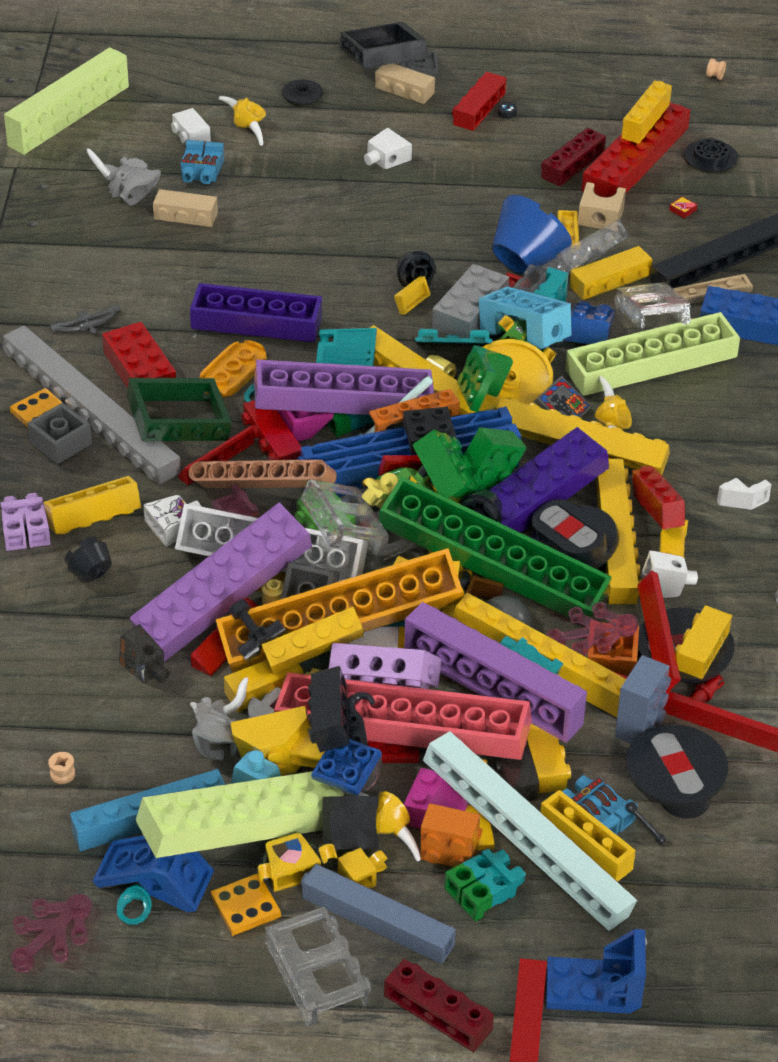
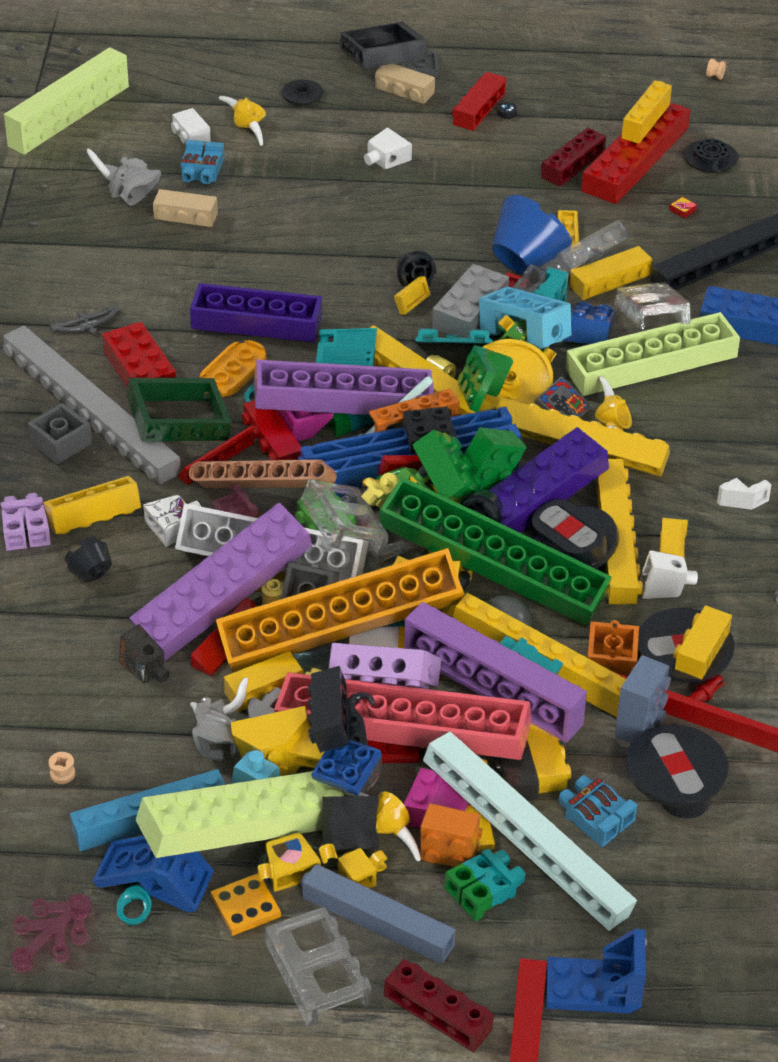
light orange tile [10,388,62,427] -> none
black bar [228,599,287,663] -> none
yellow brick [262,607,364,674] -> none
reddish brown bracket [465,576,504,600] -> none
yellow brick [540,790,636,882] -> none
clear pink plant [546,602,638,656] -> none
tan piece [578,182,626,232] -> none
black hinge [625,802,666,844] -> none
red brick [632,466,685,529] -> none
red tile [637,570,681,693] -> none
tan tile [669,274,753,307] -> none

